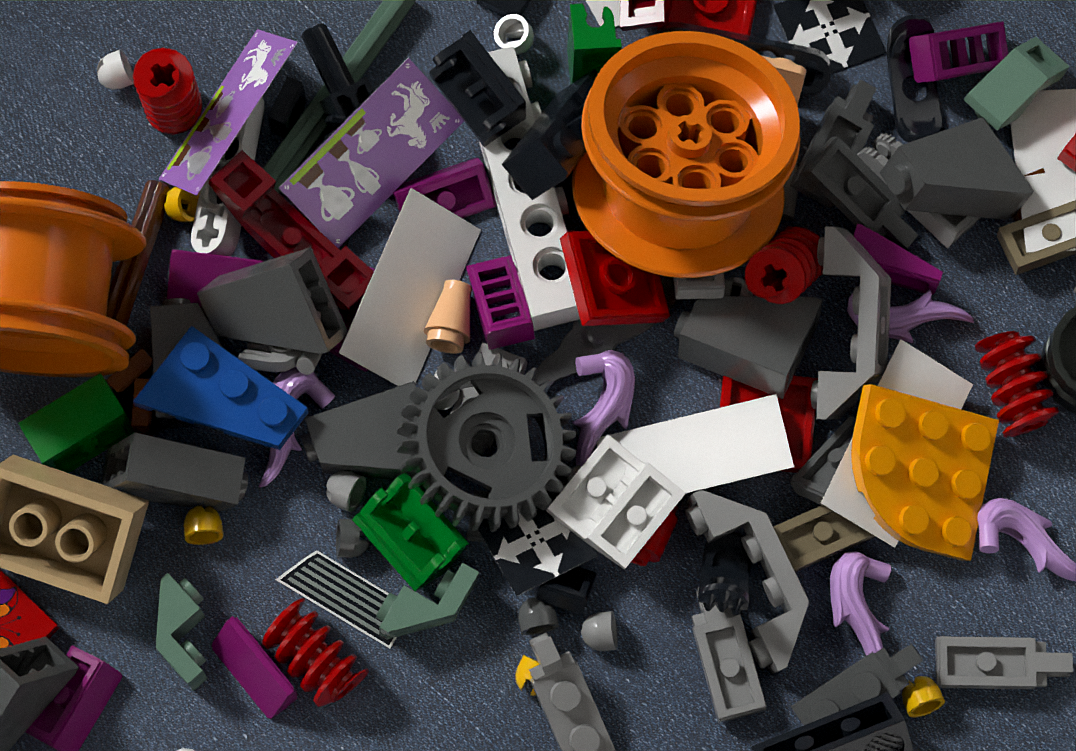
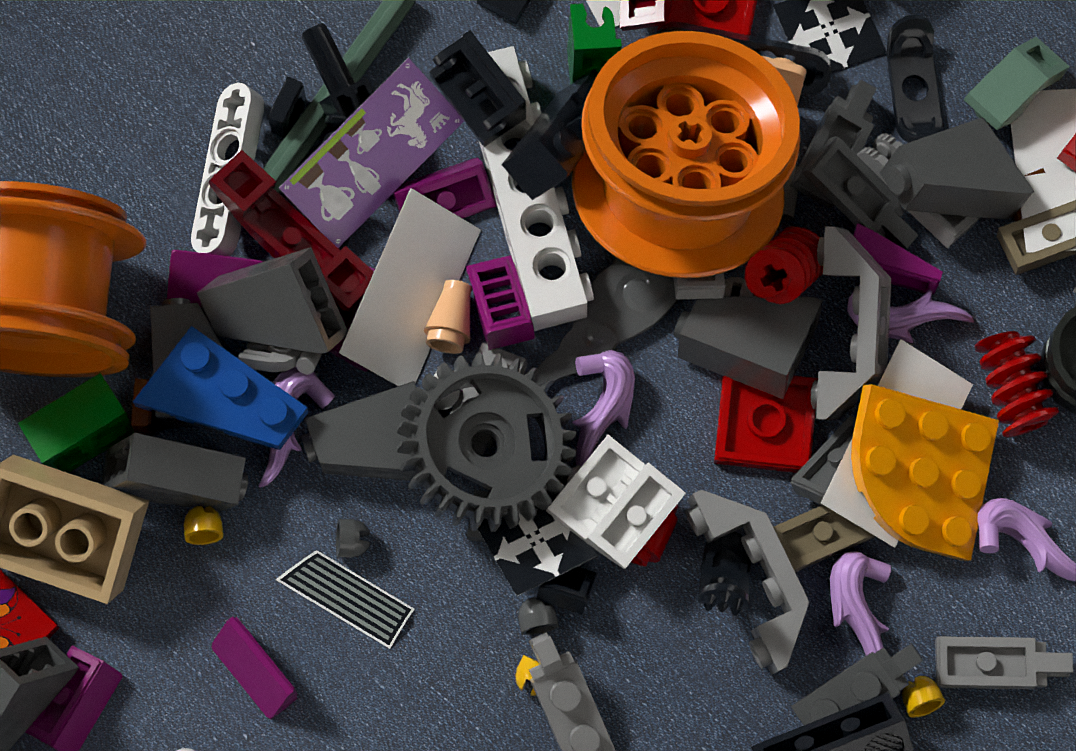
white hinge [97,49,134,90] -> none
reddish brown tile [105,348,153,393] -> none
reddish brown axle [106,180,170,326] -> none
red piece [133,48,203,135] -> none
sand green slope [156,573,208,691] -> none
medium lavender sticker [159,29,298,196] -> none
yellow hinge [164,187,200,222] -> none
red piece [262,598,369,707] -> none
light grey hinge [326,470,366,512] -> none
green hinge [352,472,469,592] -> none
sand green slope [376,563,479,639] -> none
white hinge [494,14,534,55] -> none
red tile [560,231,670,326] -> none
light grey hinge [581,611,618,651] -> none
white sticker [597,394,794,493] -> none
light grey hinge [691,588,767,723] -> none
magenta slope [909,21,1008,83] -> none

